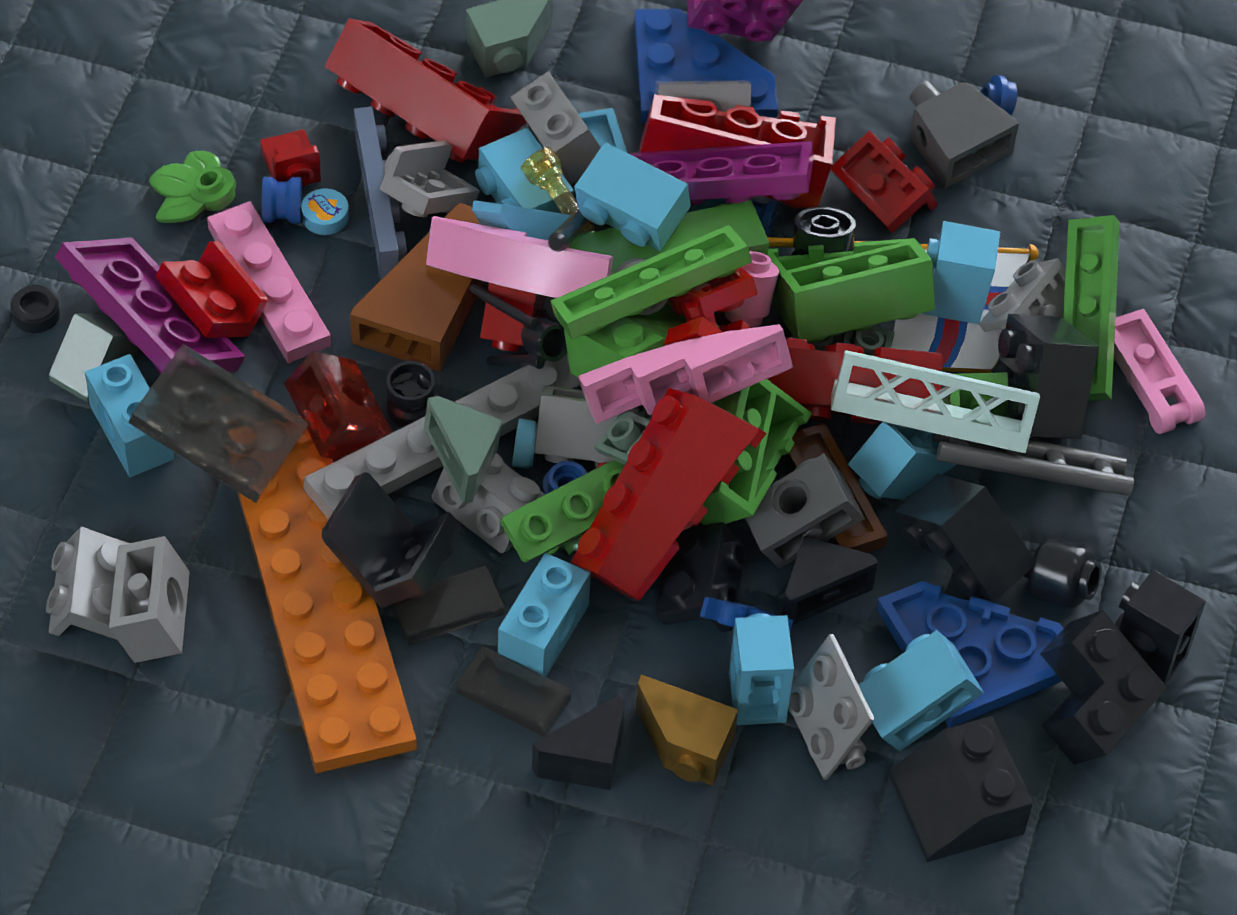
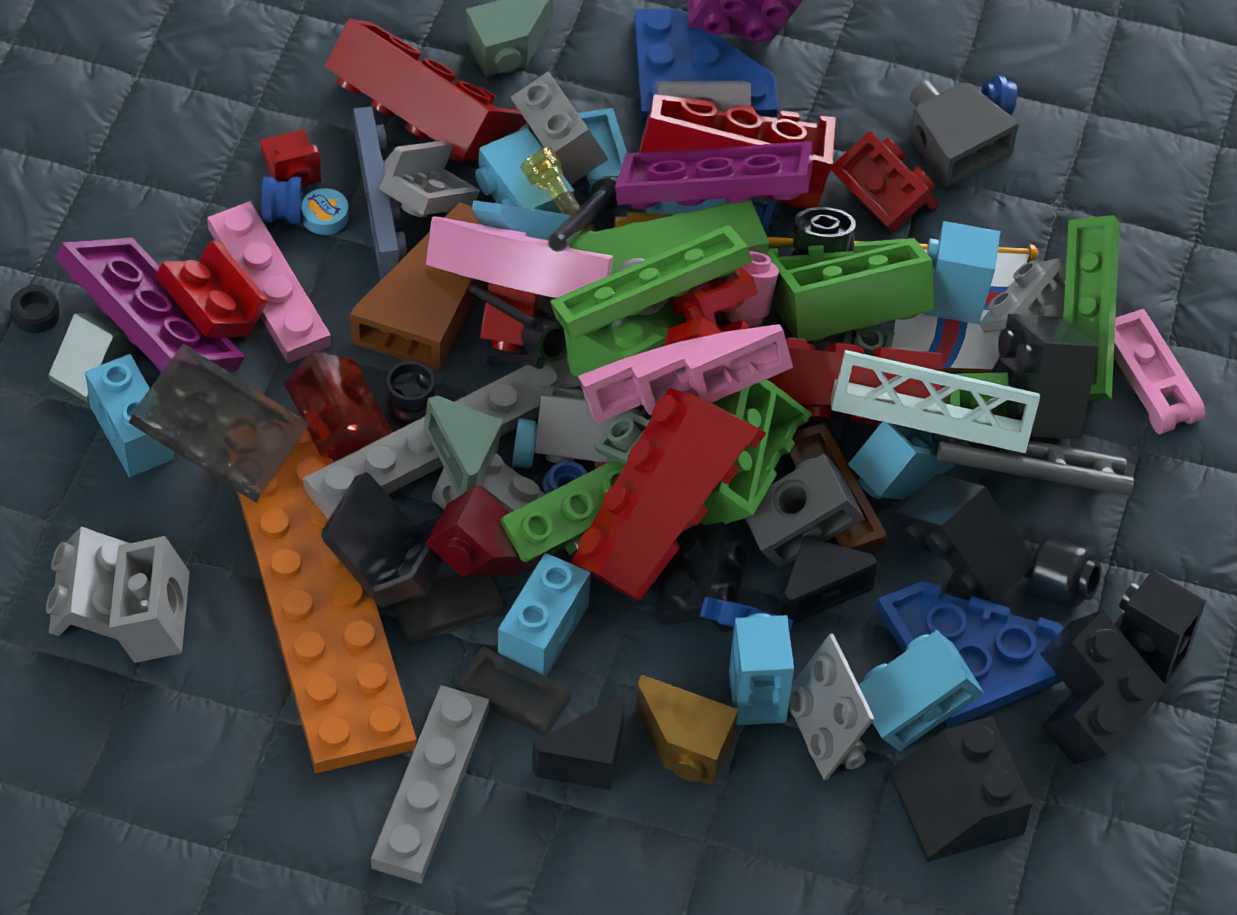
bright green plate [149,151,236,223] -> none
medium azure brick [574,142,691,252] -> none
none -> light grey plate [371,685,489,884]
none -> dark red slope [426,484,549,577]

